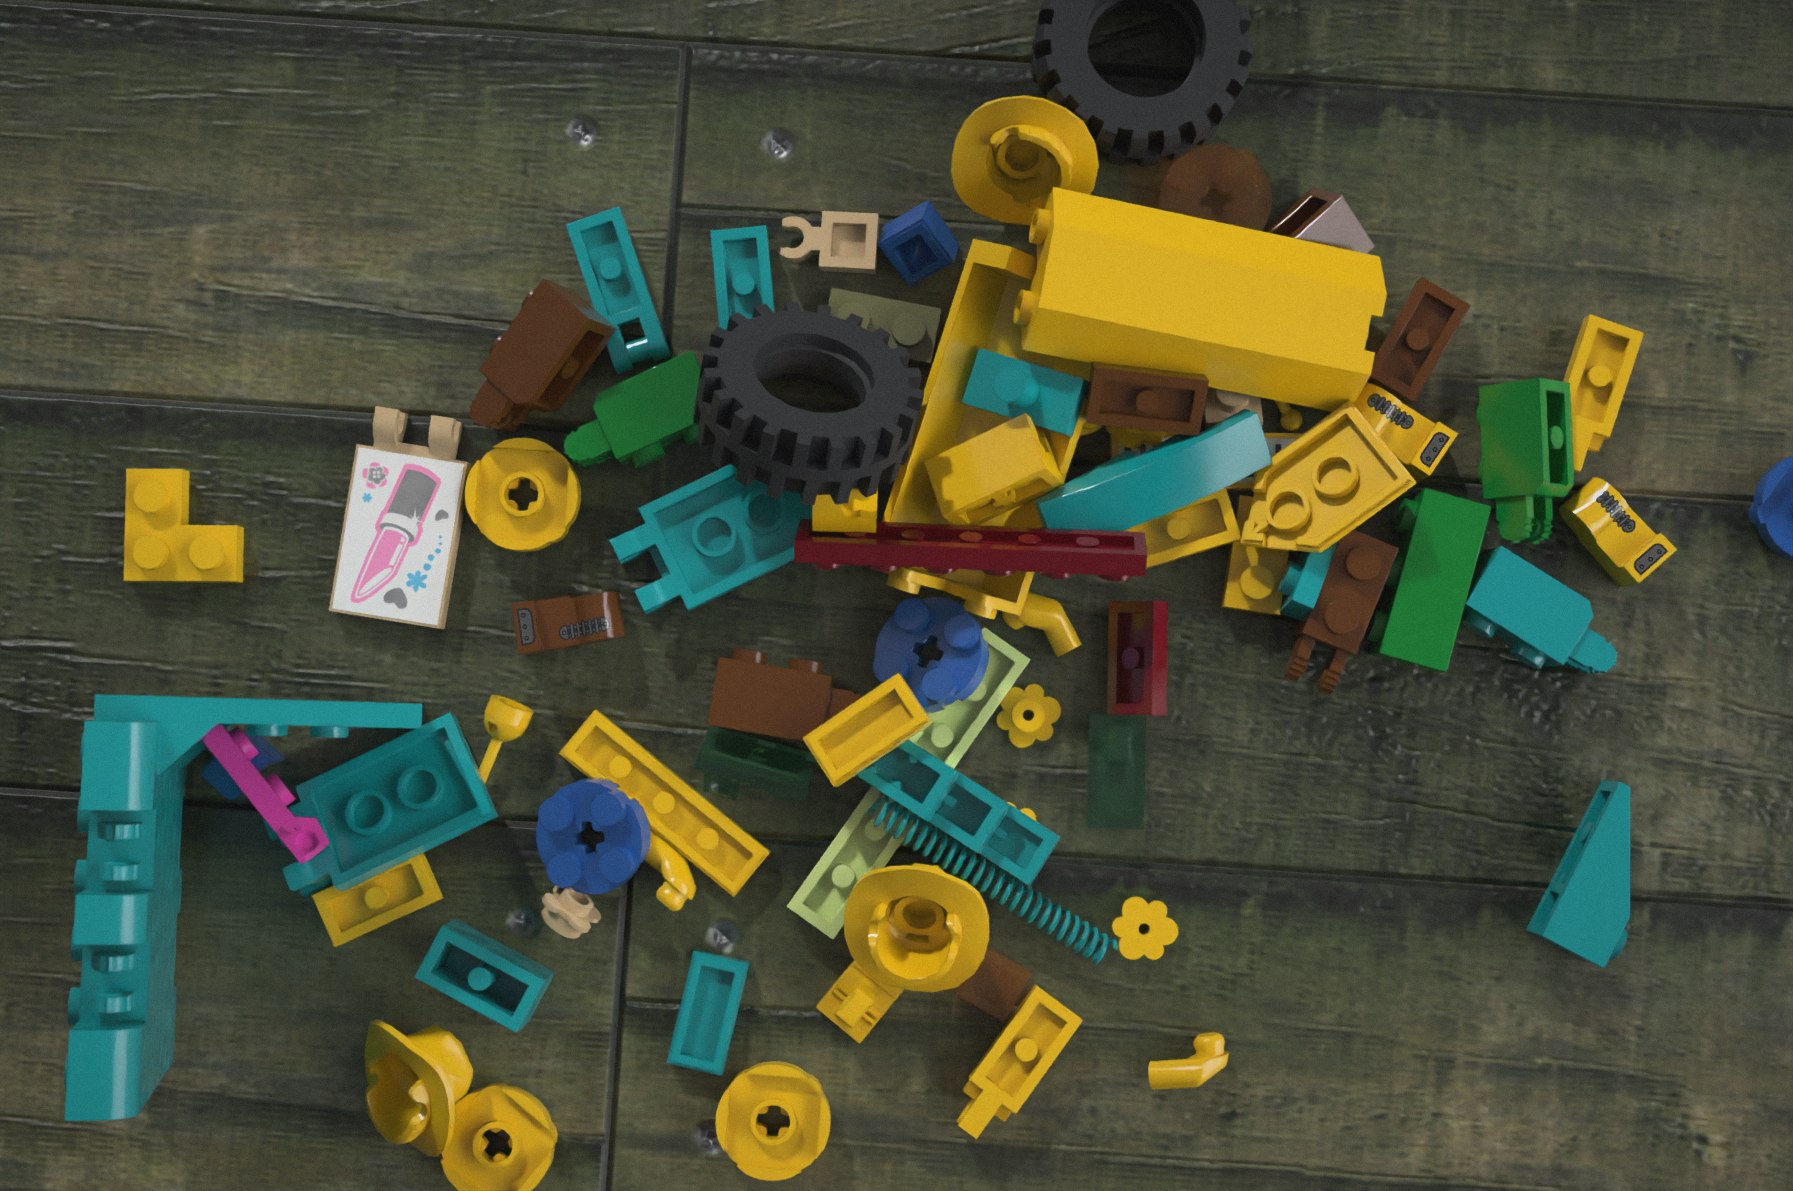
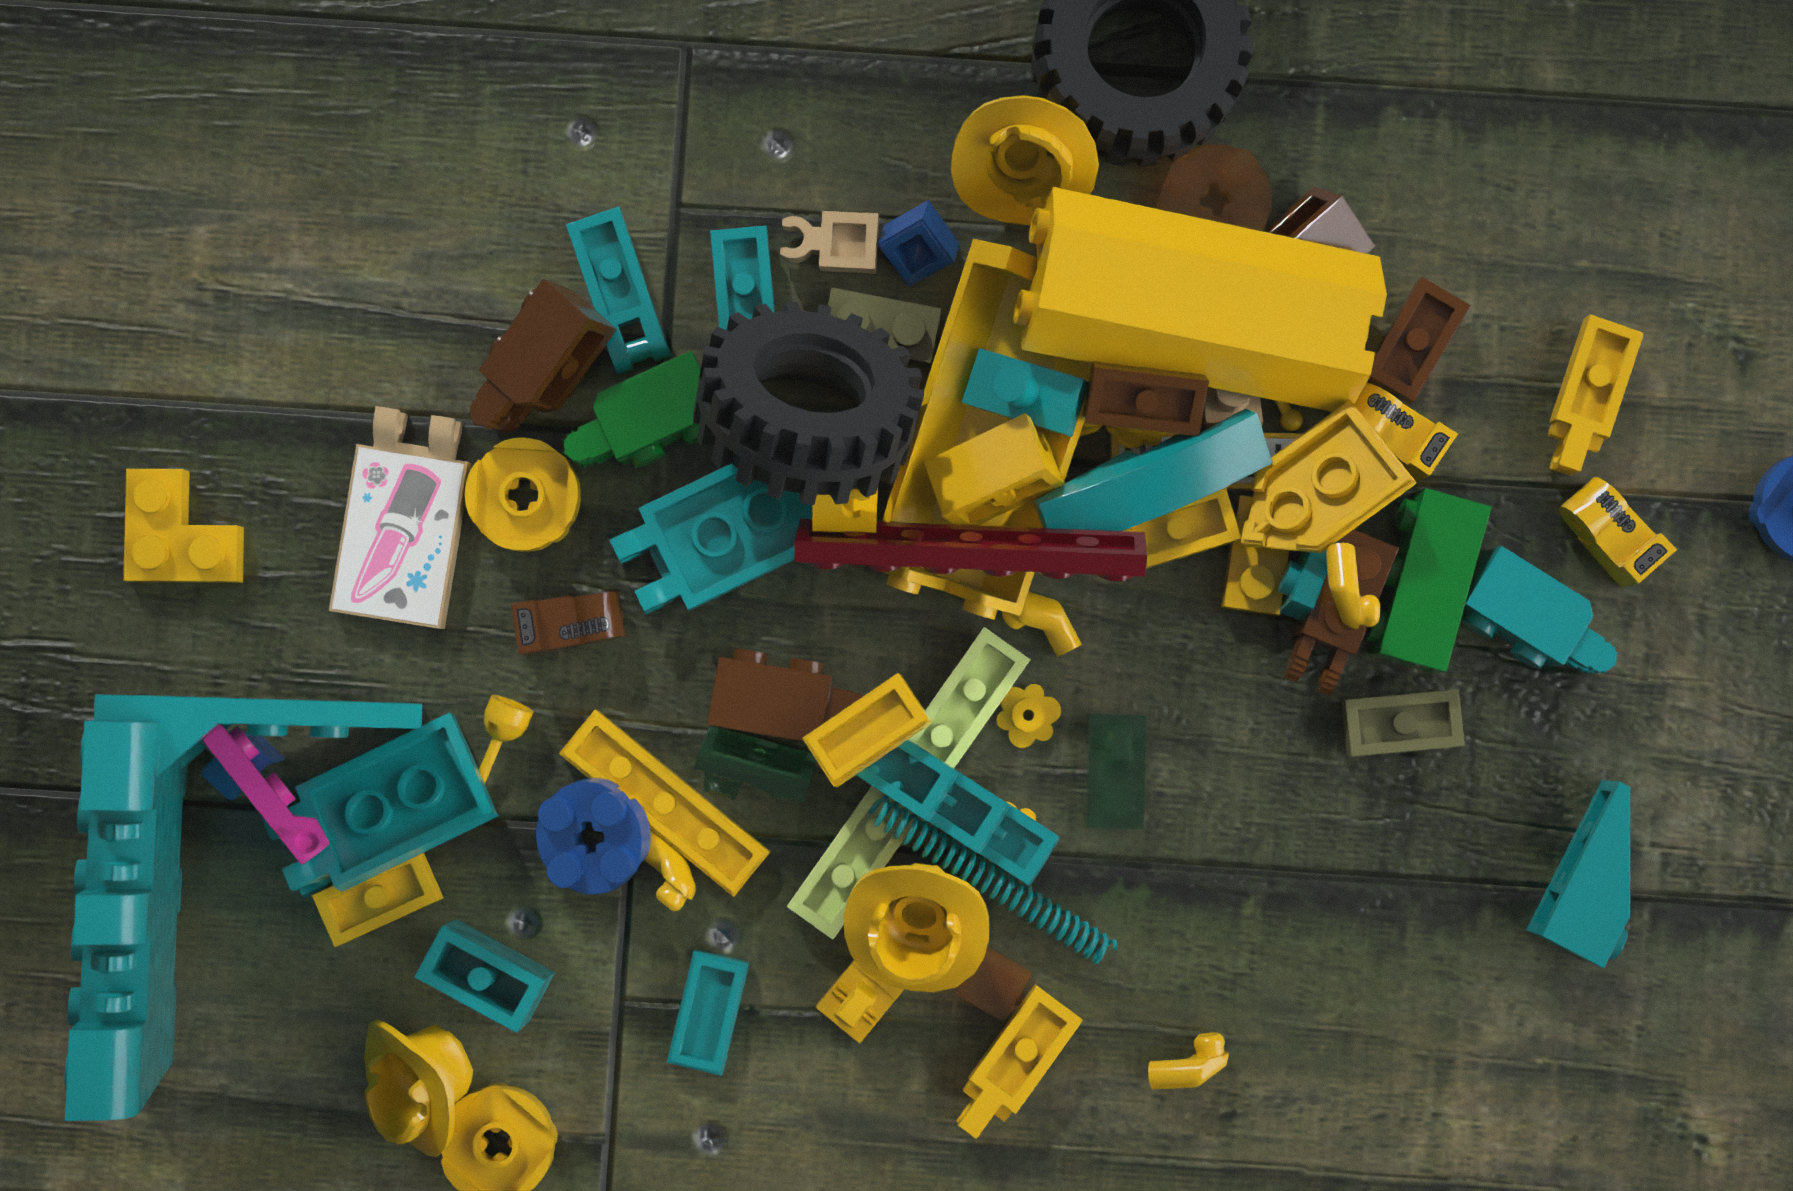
tan plate [542,885,601,939] -> none
yellow plate [715,1061,831,1181] -> none
blue plate [873,597,989,713] -> none
dark red plate [1107,600,1168,716] -> none
yellow plant [1112,896,1178,960] -> none
green hinge [1476,378,1574,544] -> none
none -> yellow arm [1326,543,1380,630]
none -> olive plate [1341,689,1465,757]

